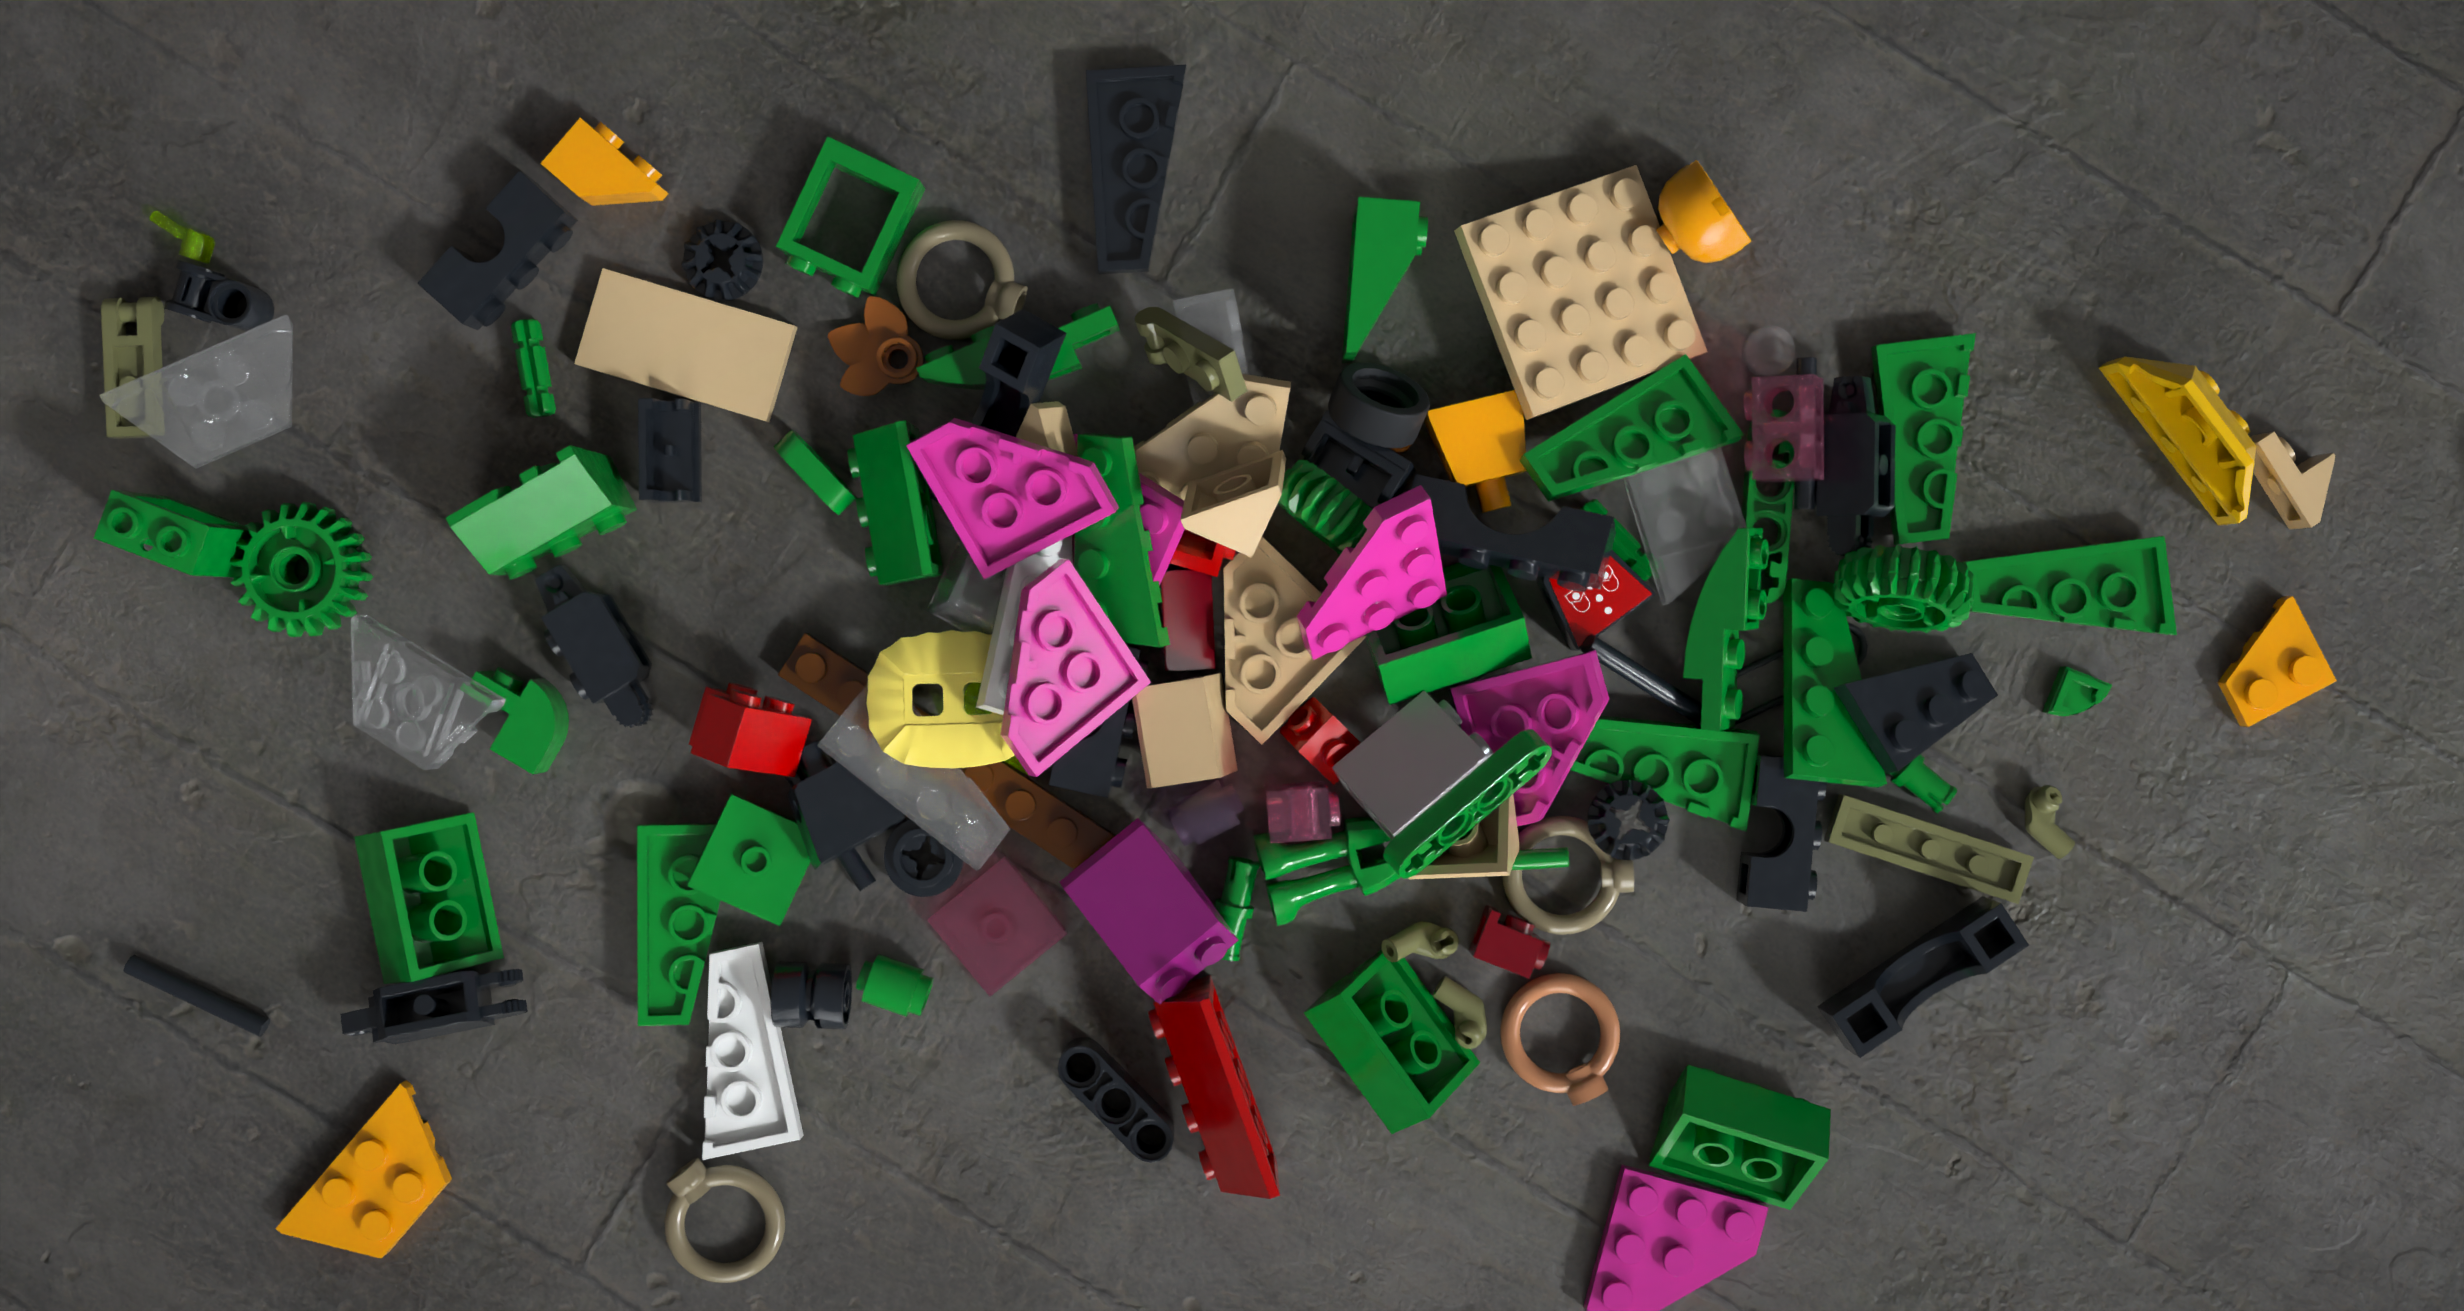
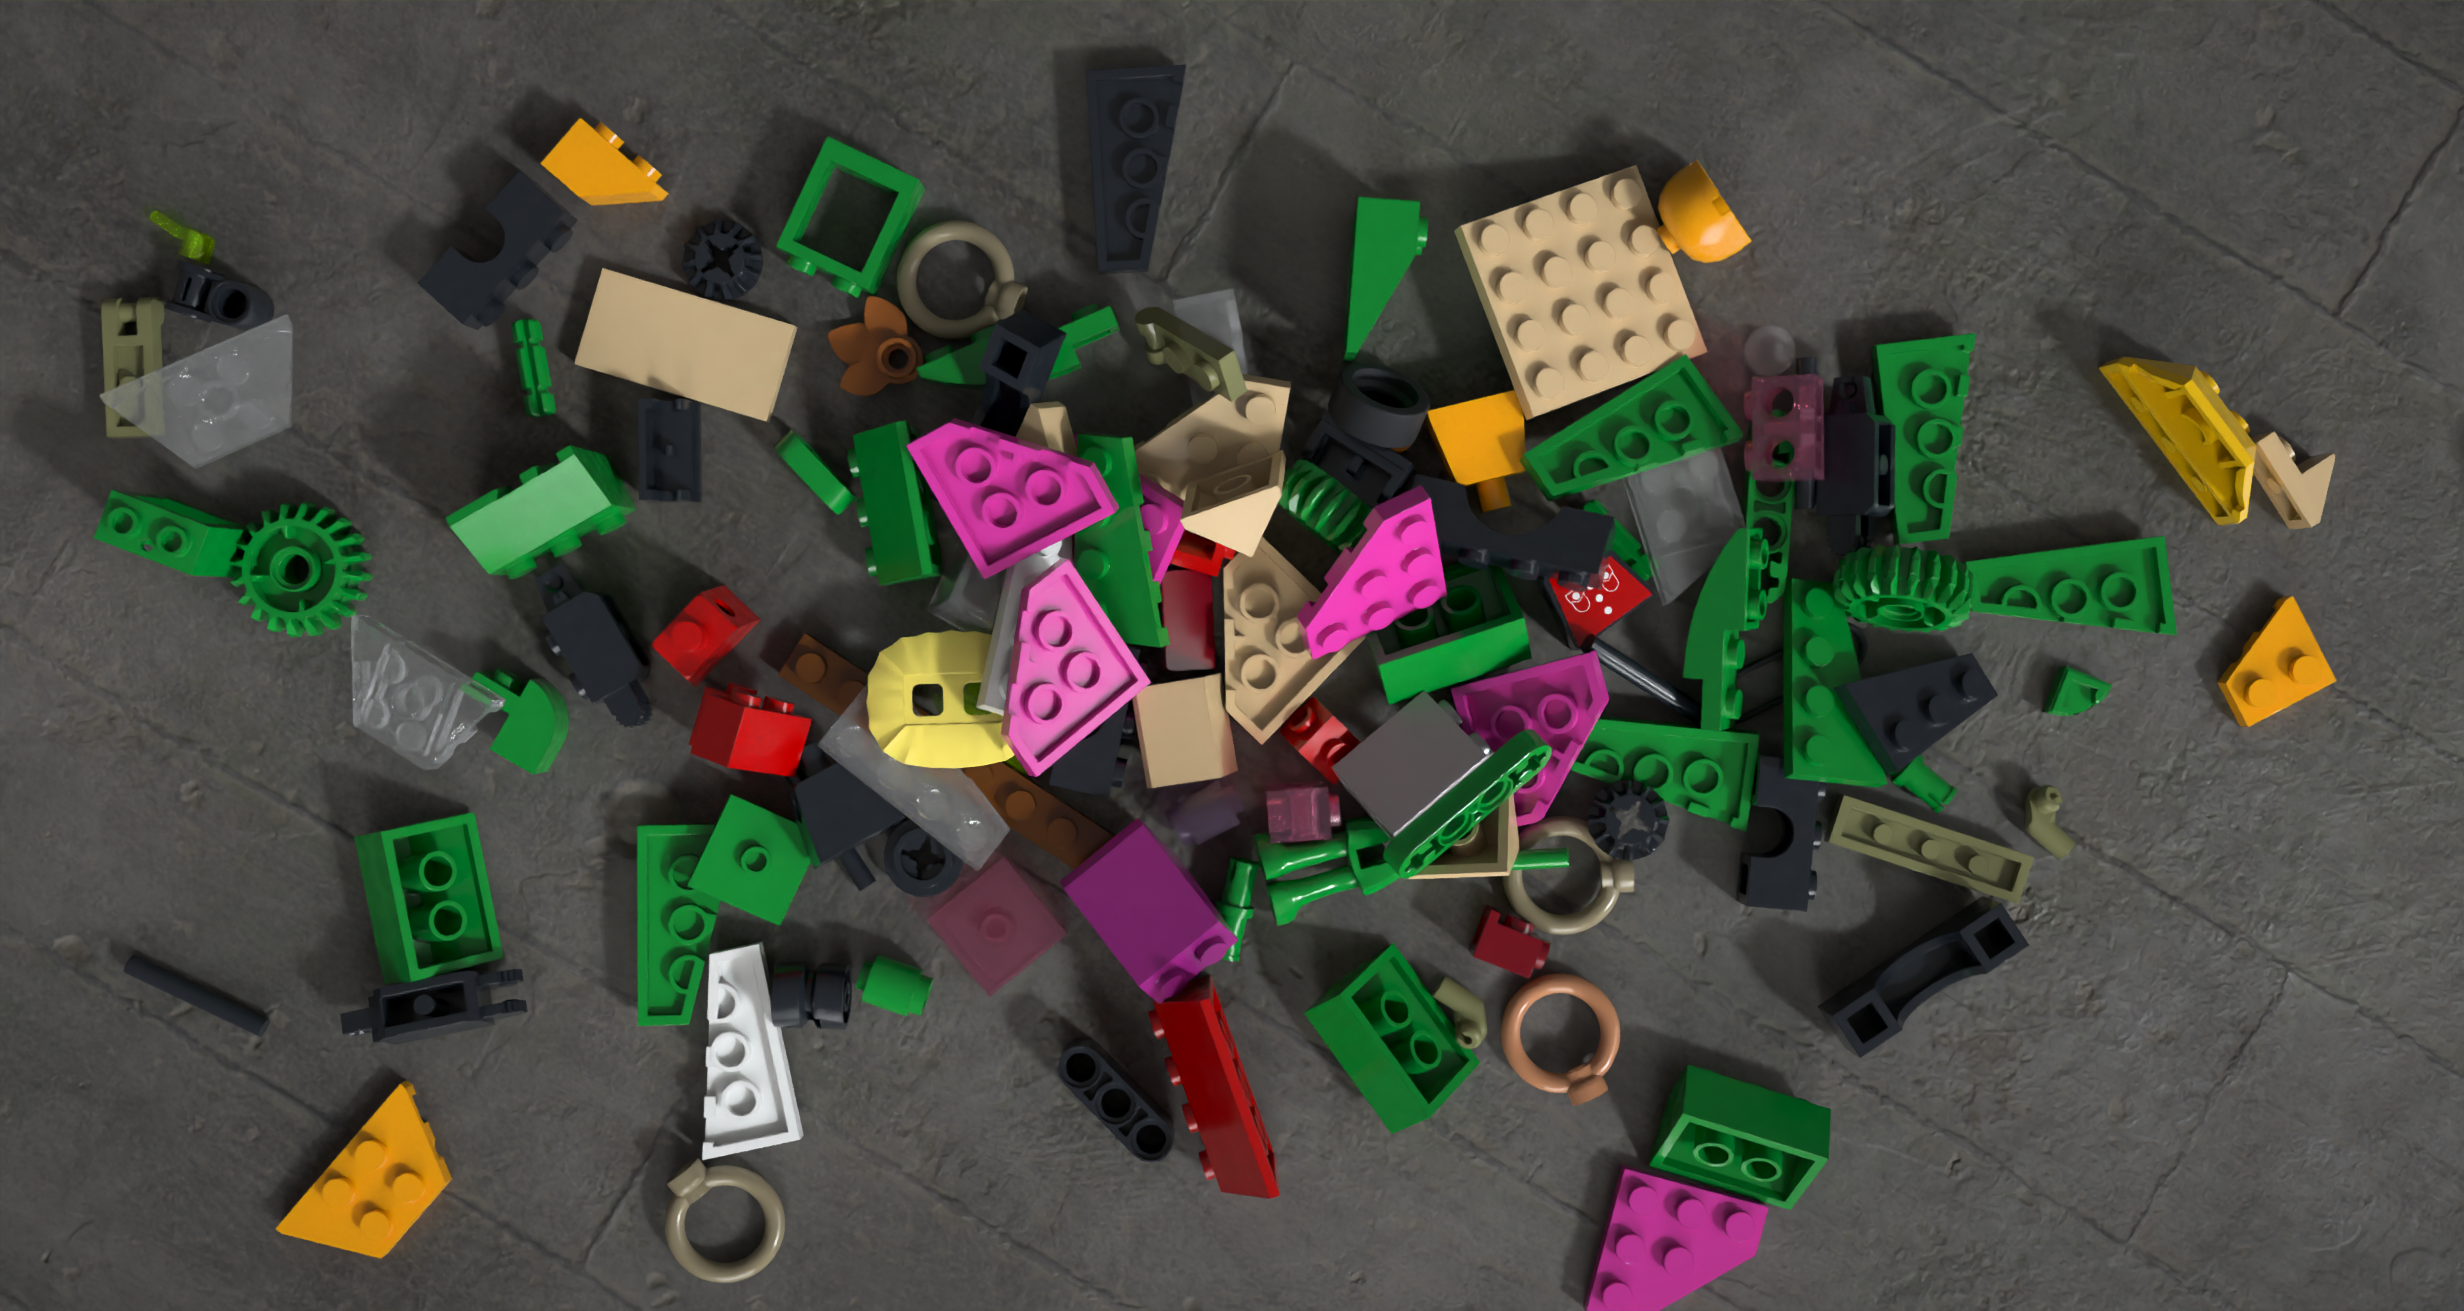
olive arm [1381,921,1459,962] -> none
none -> red torso [651,585,761,687]

